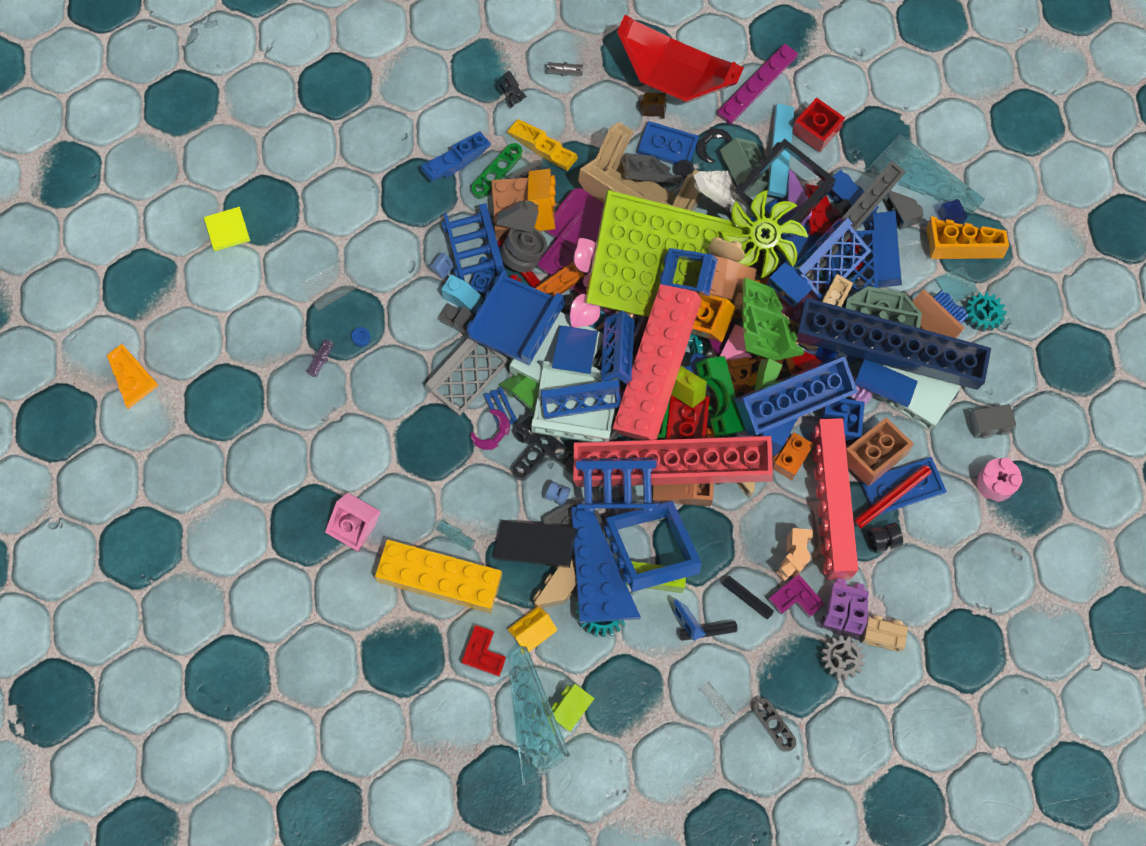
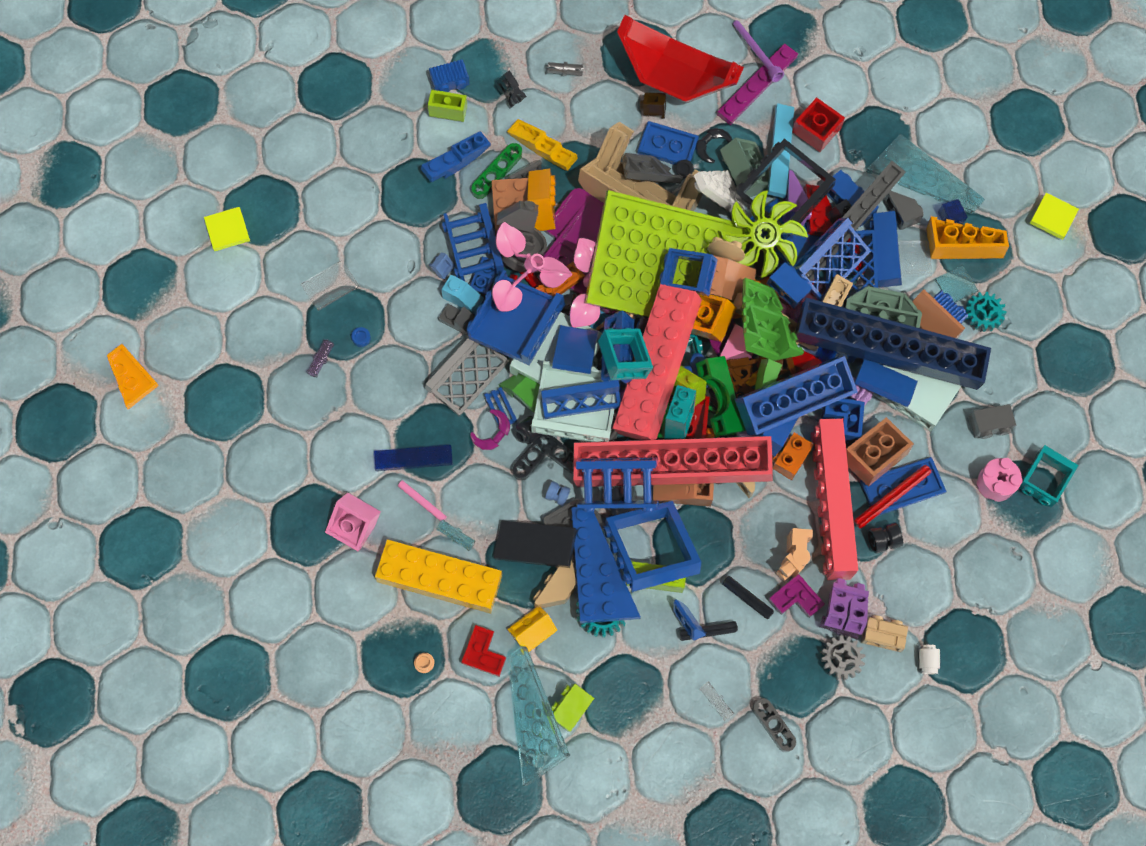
none -> clear blue plate [374,445,453,472]
none -> bright pink bar [398,480,447,522]
none -> light nougat plate [414,653,434,673]
none -> lime brick [428,90,467,122]
none -> blue brick [429,59,470,92]
none -> bright pink plant [492,222,572,312]
none -> teal window [598,328,653,380]
none -> teal window [665,385,696,440]
none -> medium lavender piece [733,20,784,82]
none -> white brick [919,645,940,674]
none -> teal window [1019,445,1079,507]
none -> neon yellow tile [1030,193,1079,240]

